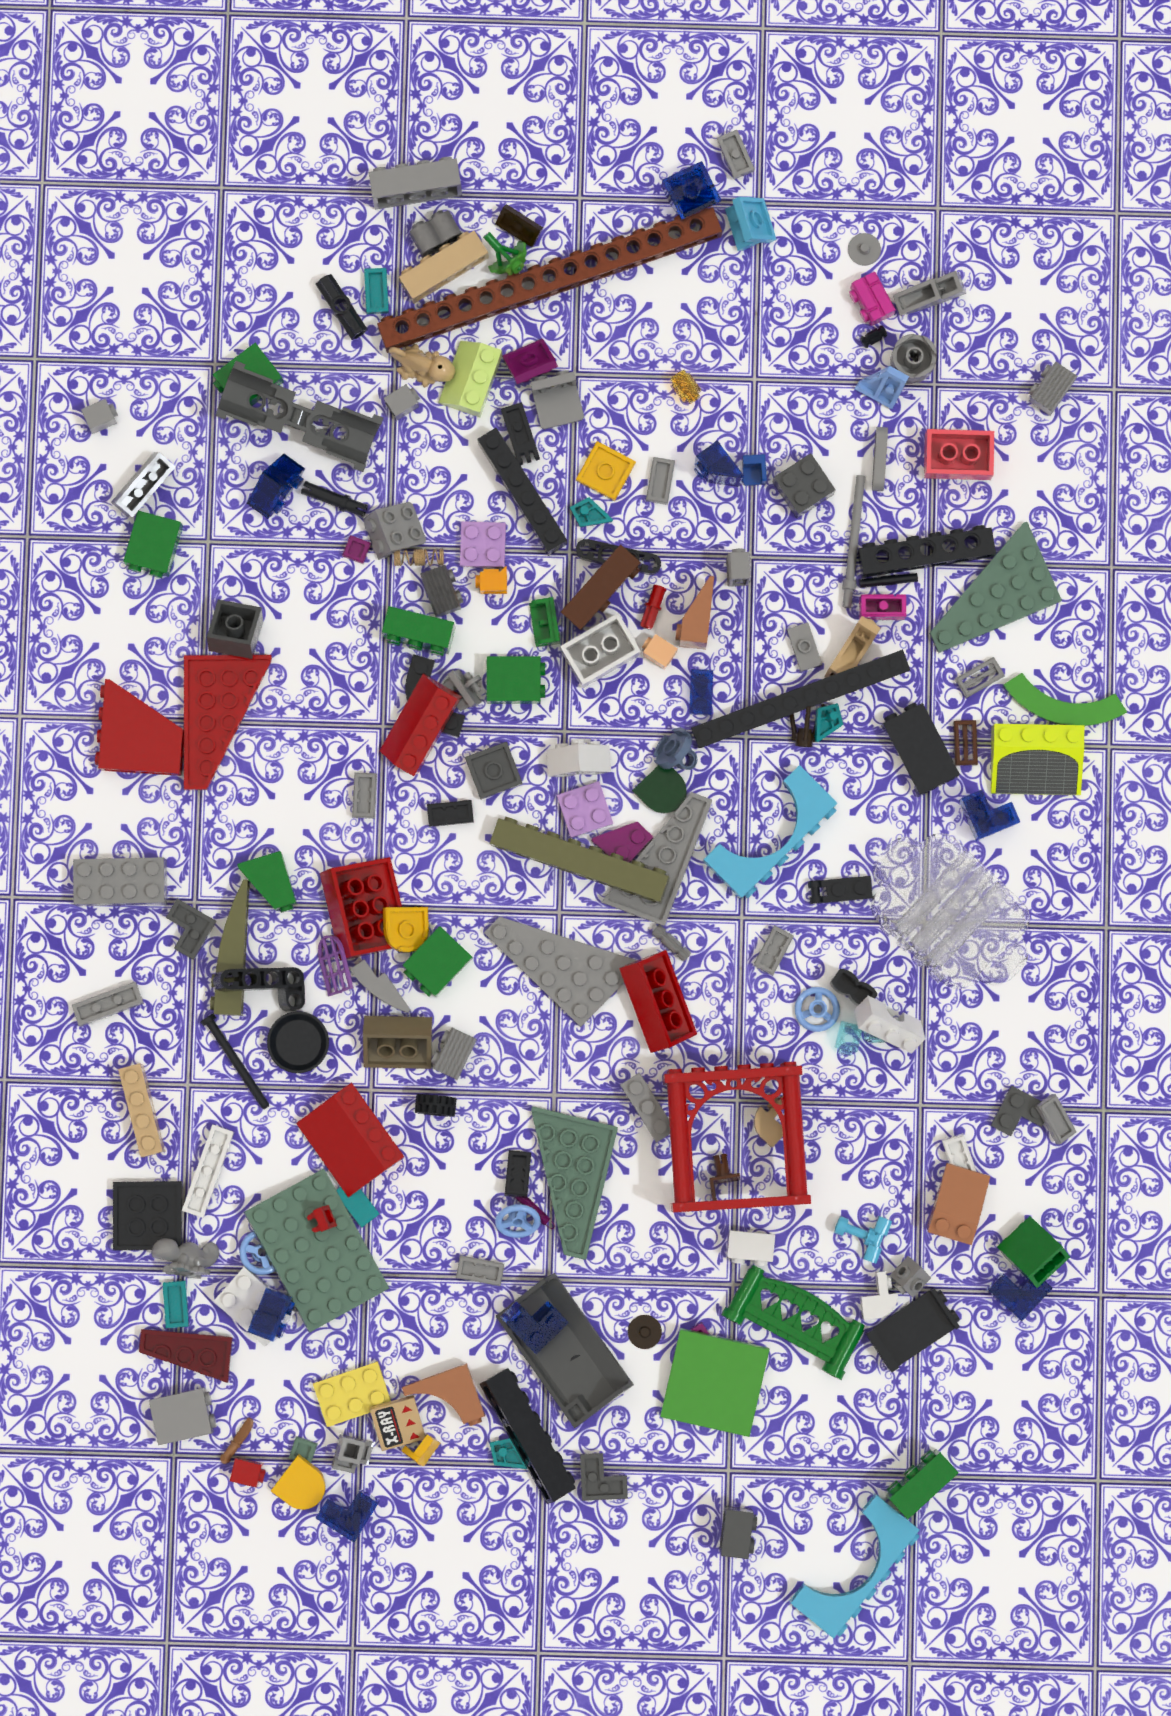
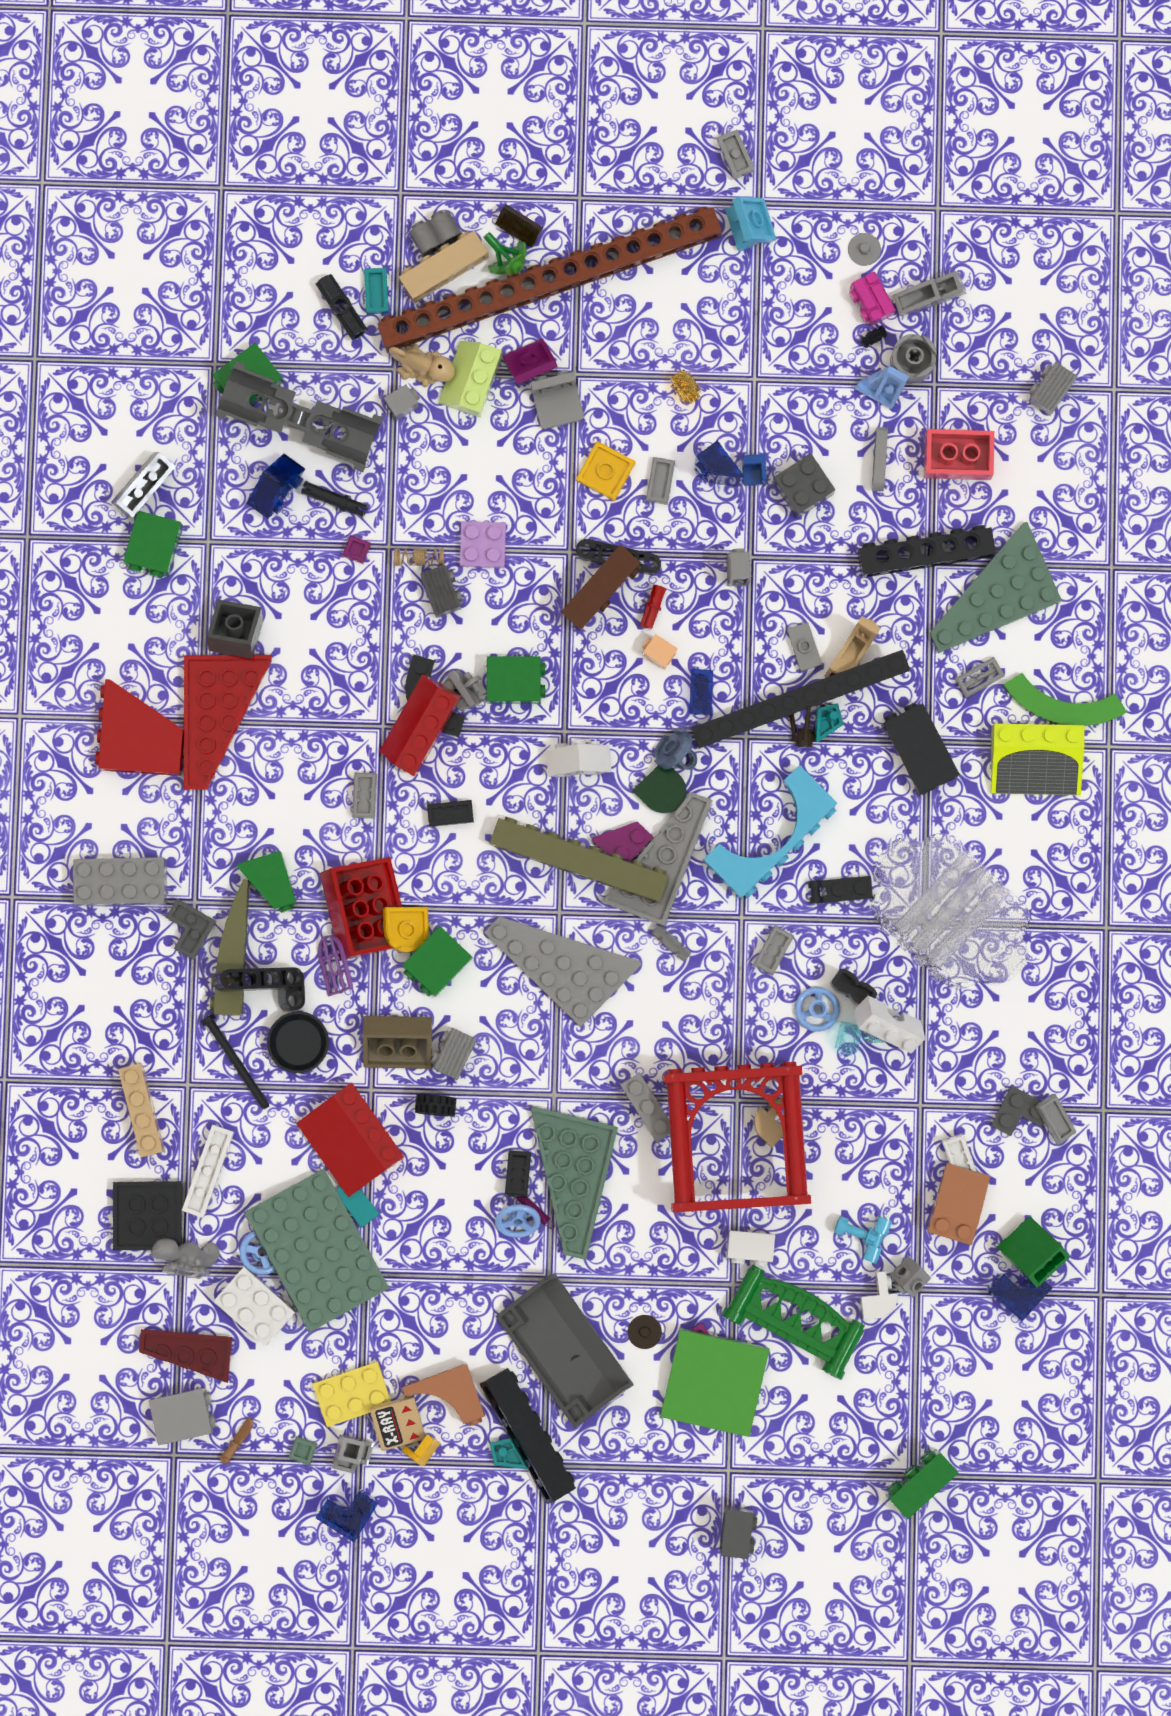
light grey plate [72,982,144,1027] -> none
light grey brick [81,399,118,434] -> none
teal tile [163,1281,189,1328] -> none
red brick [230,1457,266,1487] -> none
clear blue brick [247,1287,295,1342] -> none
yellow tile [271,1454,326,1510] -> none
red tile [307,1205,337,1232] -> none
light grey slope [349,959,411,1013] -> none
light grey bracket [363,502,426,560] -> none
light grey brick [368,157,462,210] -> none
green brick [382,606,456,657] -> none
light grey plate [456,1255,505,1286] -> none
dark grey plate [465,742,523,800] -> none
light orange window [475,566,507,594] -> none
black brick [477,428,567,556] -> none
clear blue brick [500,1301,569,1354] -> none
black hinge [501,402,540,466] -> none
green hinge [529,597,560,648] -> none
lavender plate [557,781,613,838] -> none
white brick [560,613,641,688] -> none
teal piece [569,497,613,527] -> none
dark grey plate [580,1453,628,1501] -> none
red slope [619,950,697,1053] -> none
clear blue slope [661,161,722,220] -> none
nougat slope [675,576,714,650] -> none
reddish brown bracket [709,1154,740,1201] -> none
medium azure arch [789,1493,919,1639] -> none
light grey bar [842,475,865,608] -> none
black piece [859,573,918,588] -> none
dark pink brick [859,594,906,620] -> none
black panel [865,1288,960,1373] -> none
reddish brown tile [953,720,978,766] -> none
clear blue brick [959,790,1020,842] -> none

